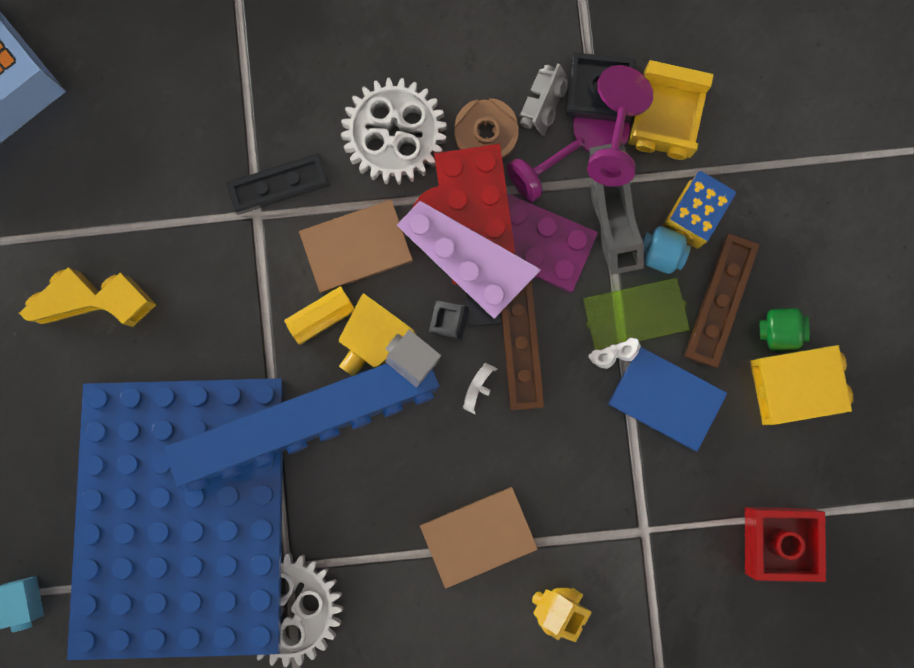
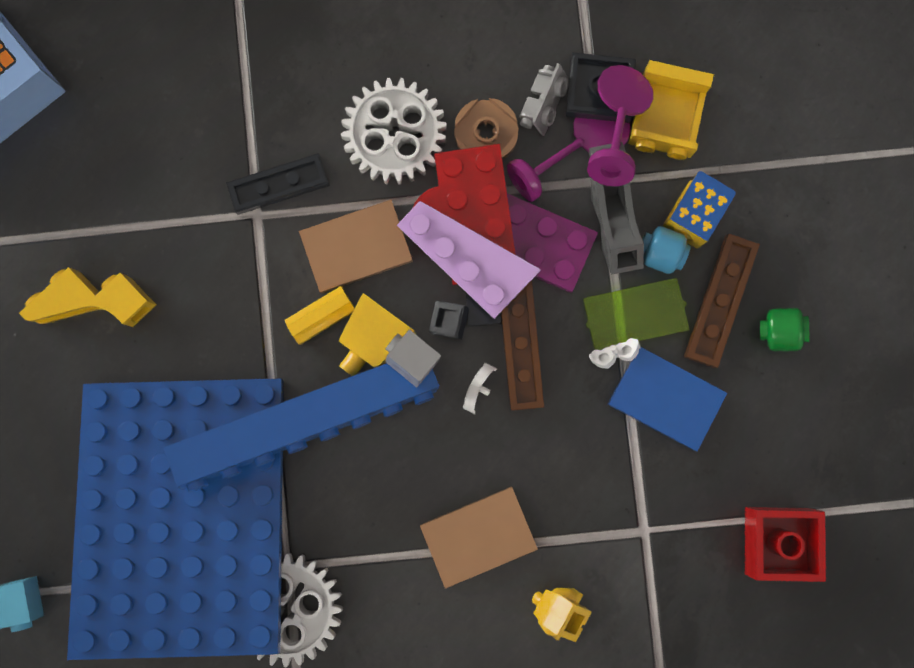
yellow panel [750,345,853,425] -> none

